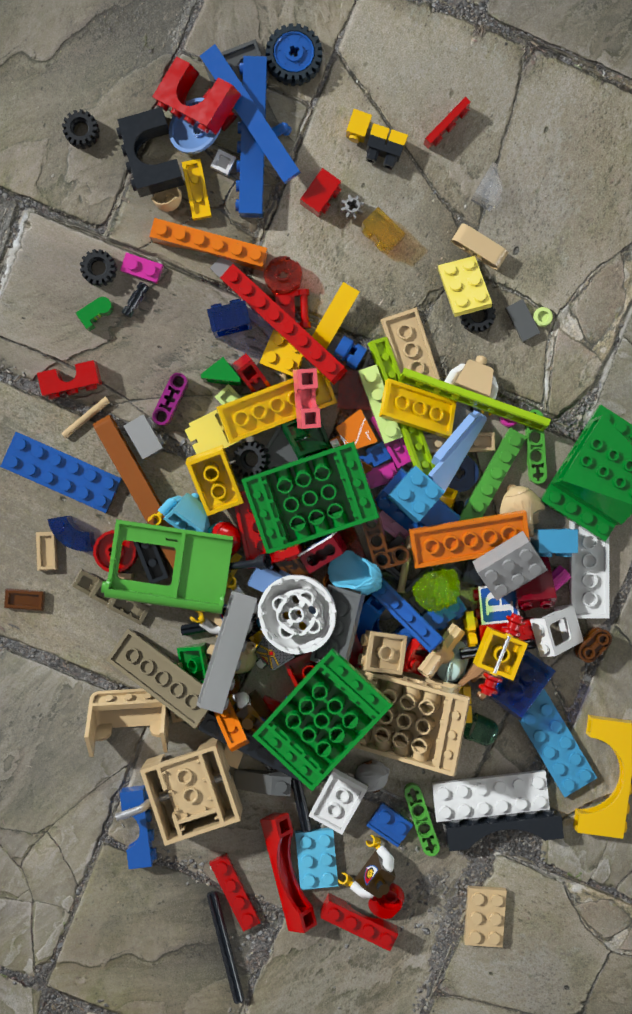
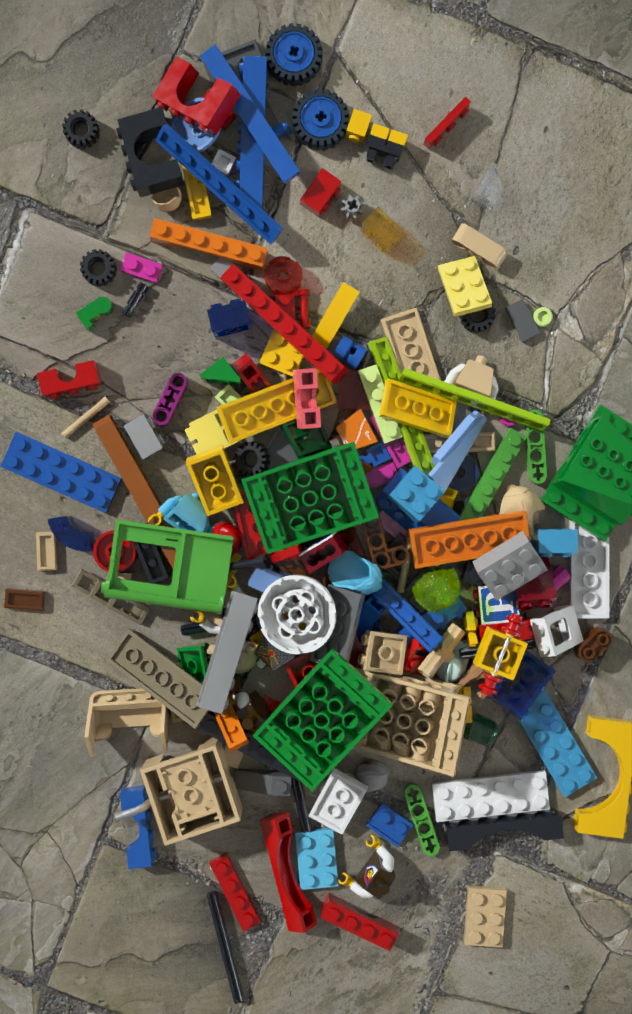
red cap [368,883,405,919] -> none
none -> blue plate [155,124,284,245]
none -> wheel [292,88,349,151]

